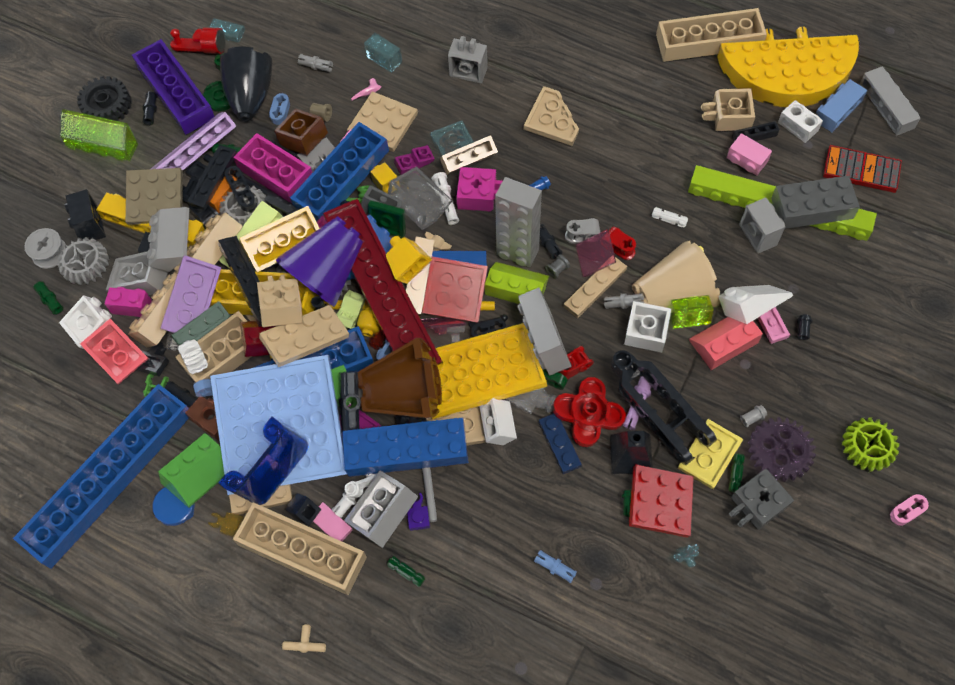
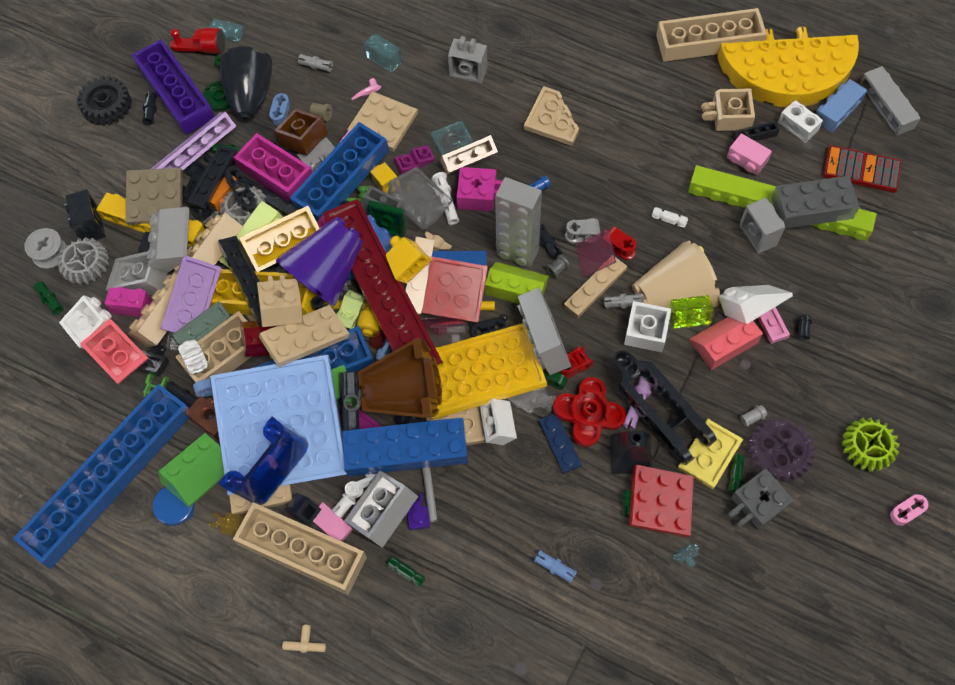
clear neon green slope [60,109,138,161] -> none

